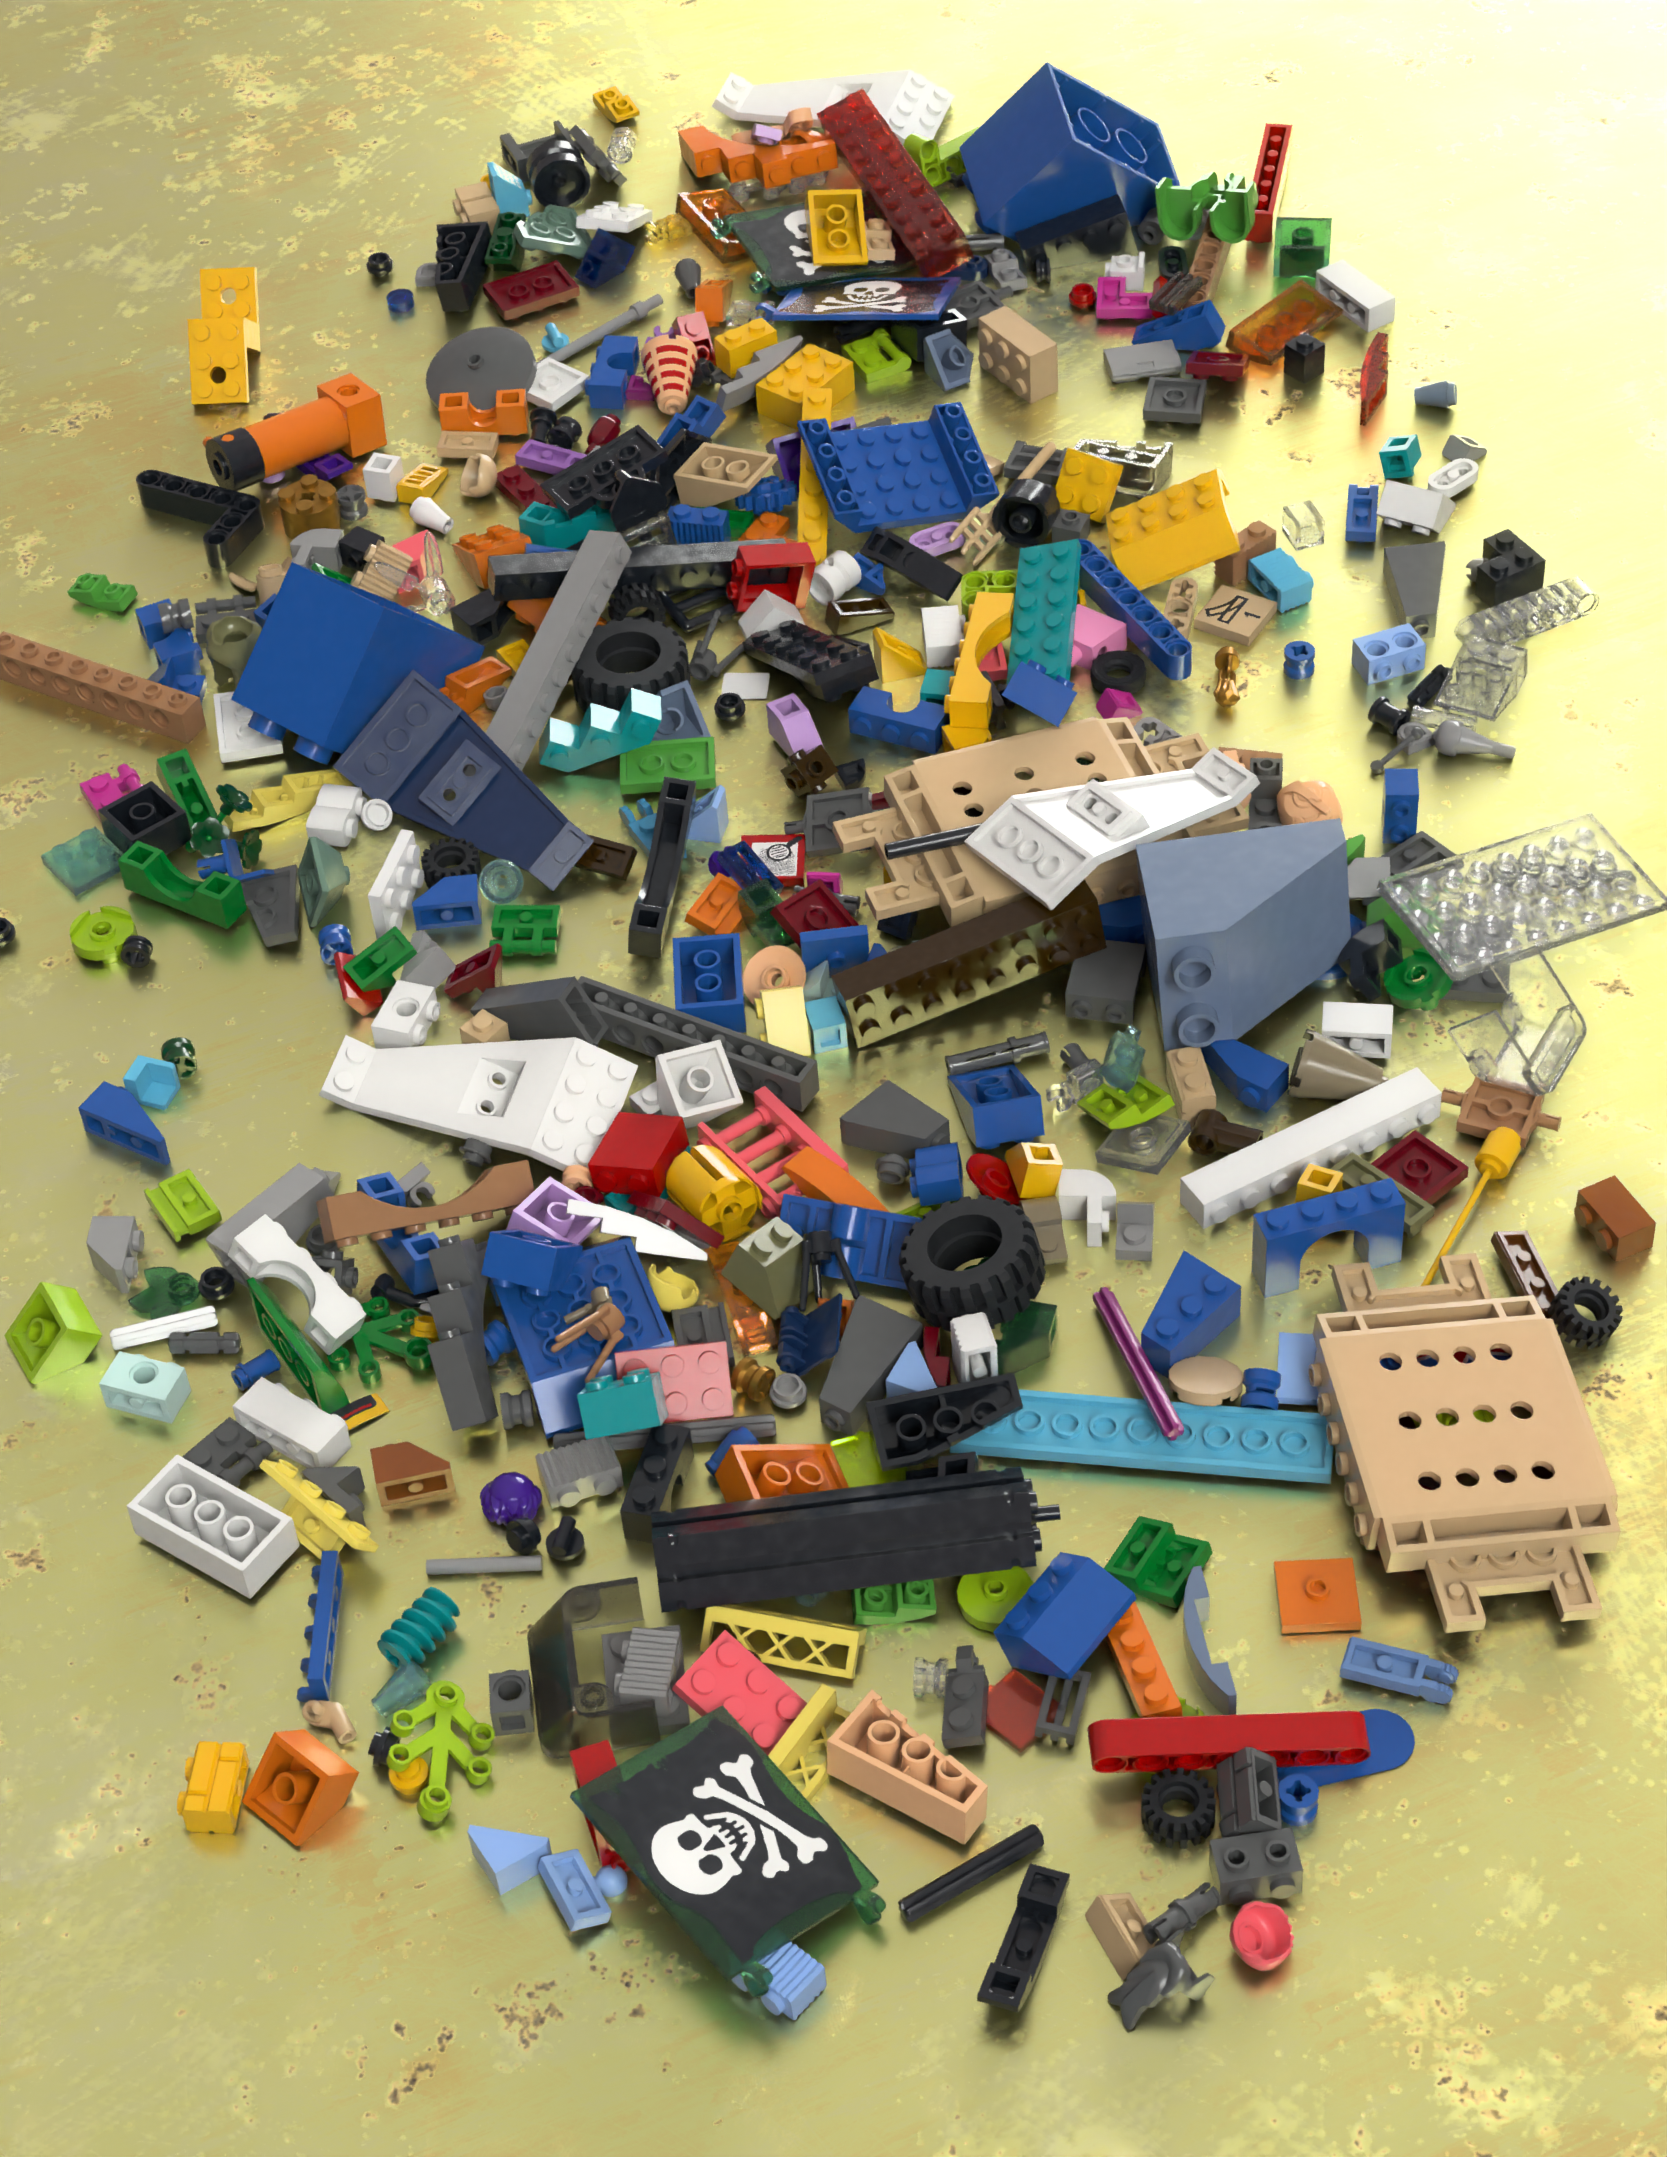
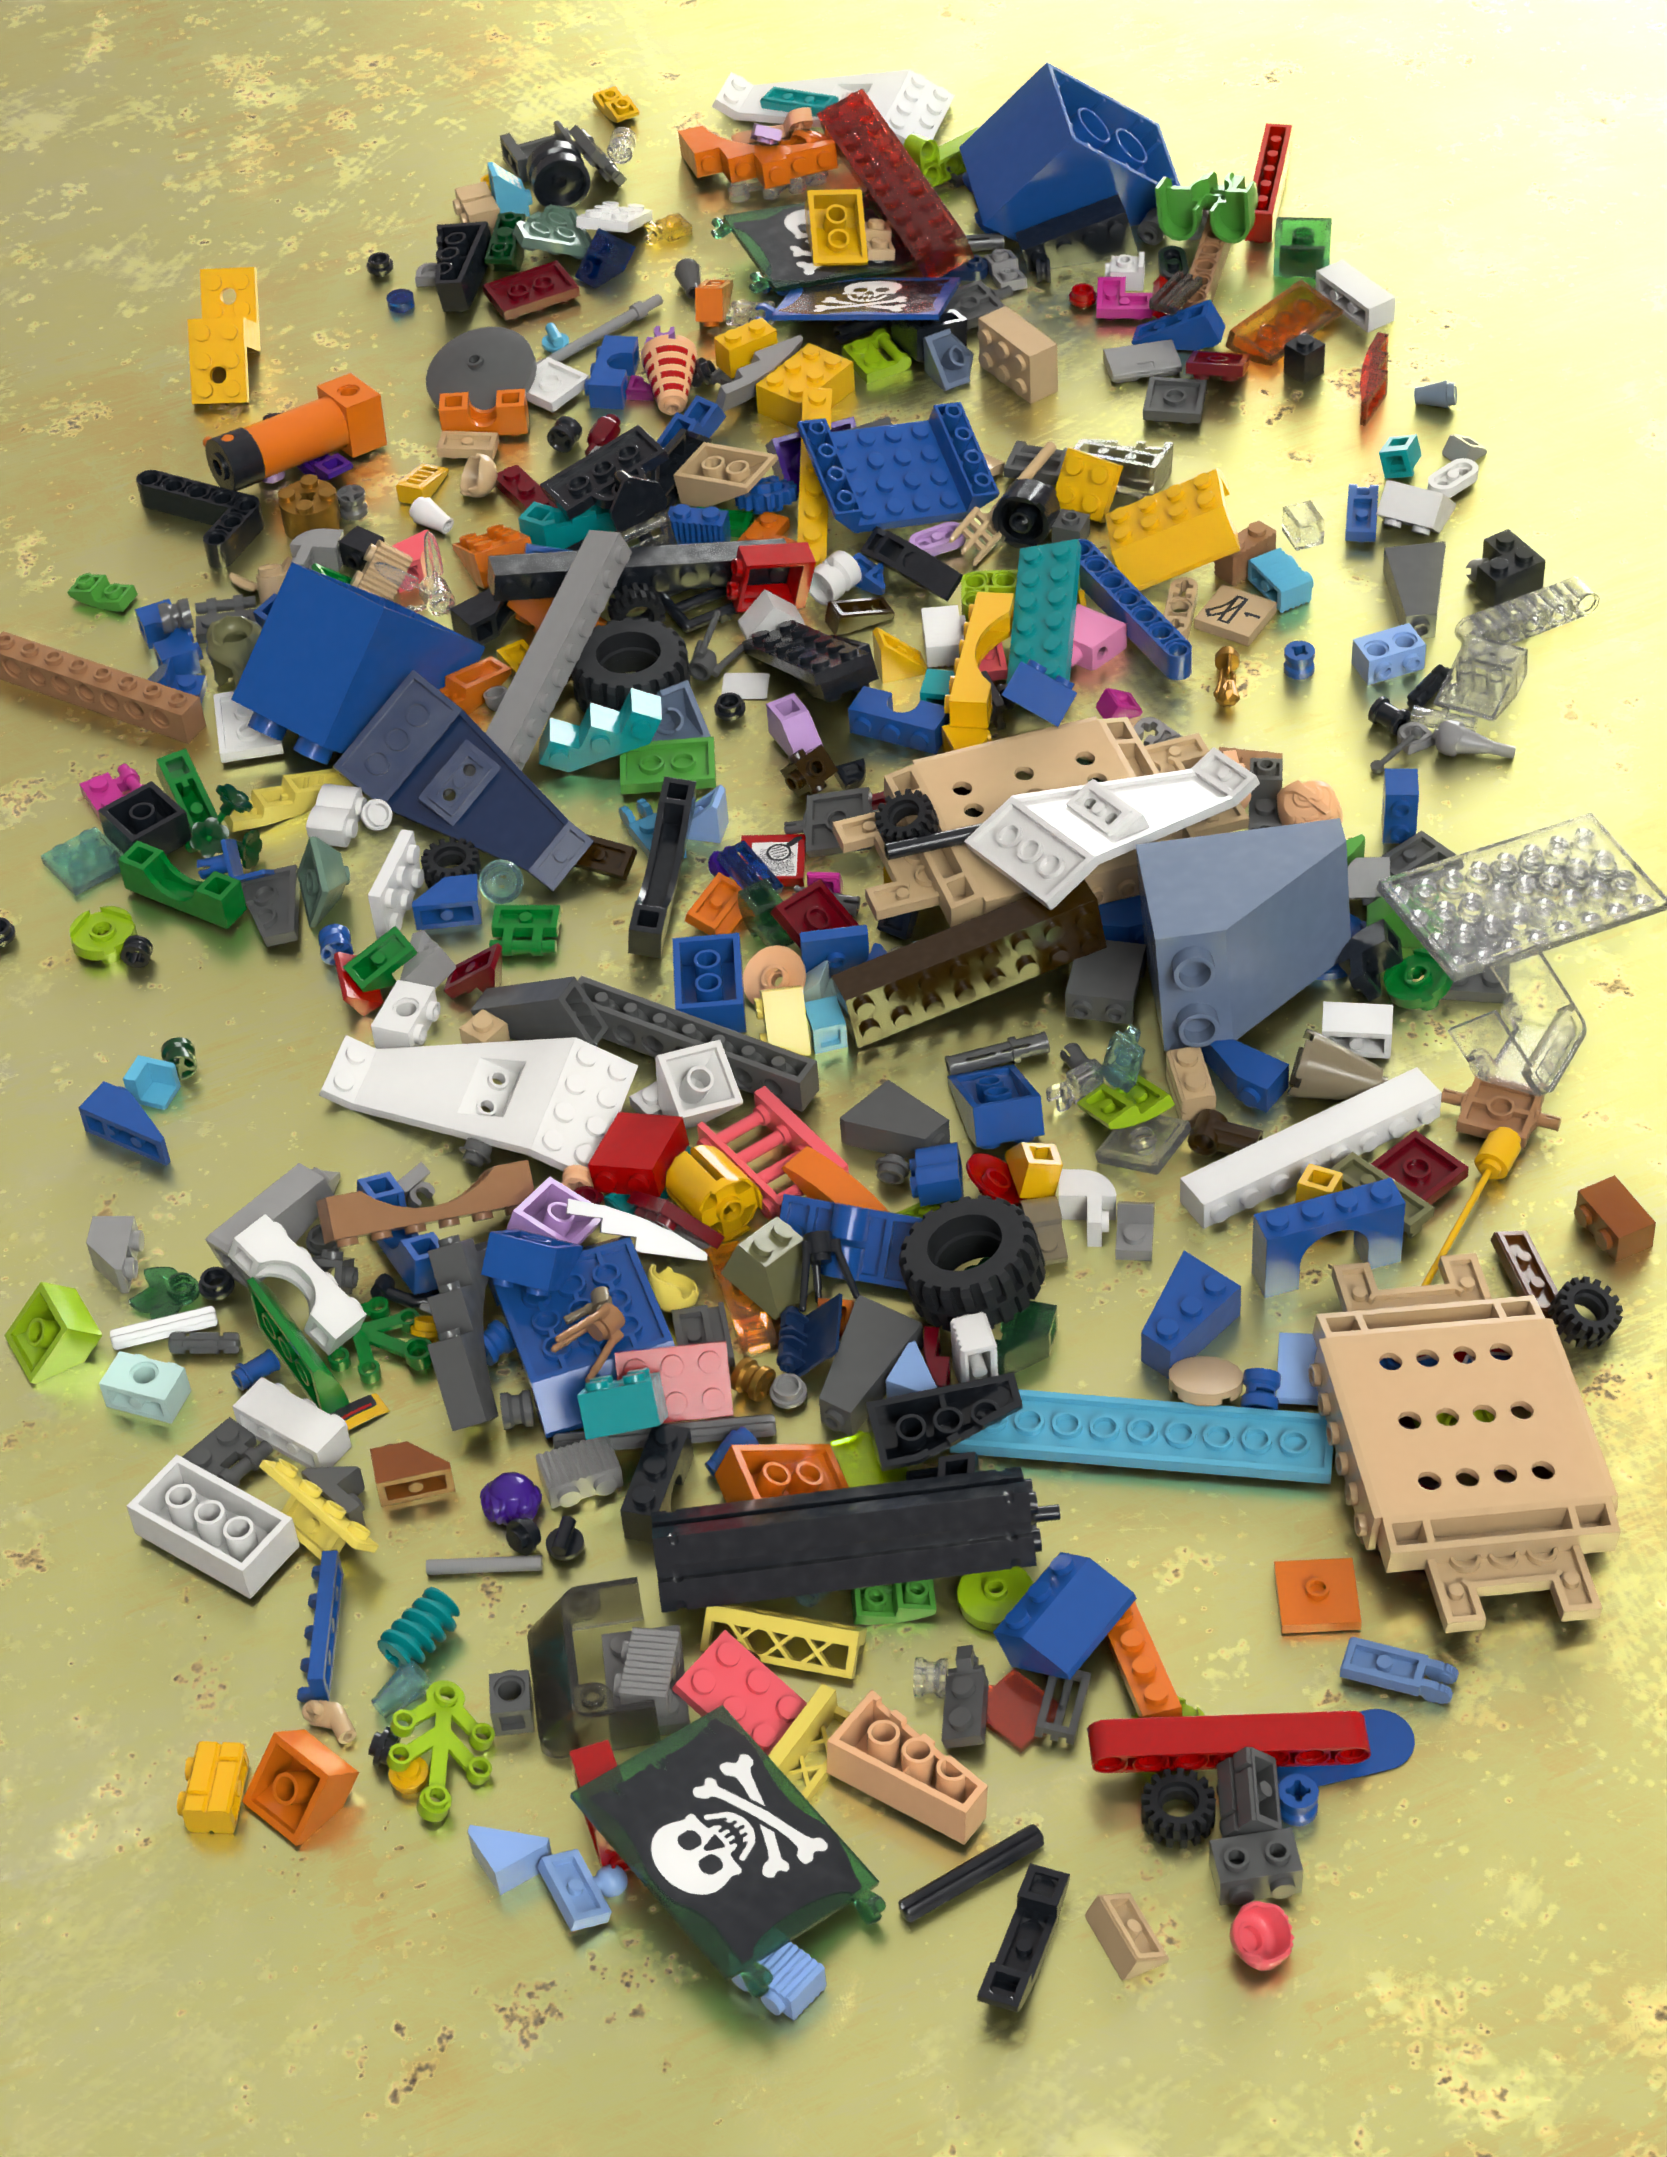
lime plate [144,1169,222,1242] -> none
white brick [362,452,404,502] -> none
medium lavender plate [515,439,587,475] -> none
black pin [530,407,558,444] -> none
slope [672,311,716,367] -> none
clear orange slope [675,189,760,264] -> none
black tyre [1090,650,1146,694] -> none
magenta axle [1093,1287,1184,1441] -> none
green slope [1104,1516,1213,1608] -> none
dark grey hair [1107,1930,1215,2029] -> none
dark grey pin [1143,1882,1221,1947] -> none
sand blue slope [1183,1566,1237,1715] -> none
none -> teal tile [760,87,840,118]
none -> black tyre [874,789,939,844]

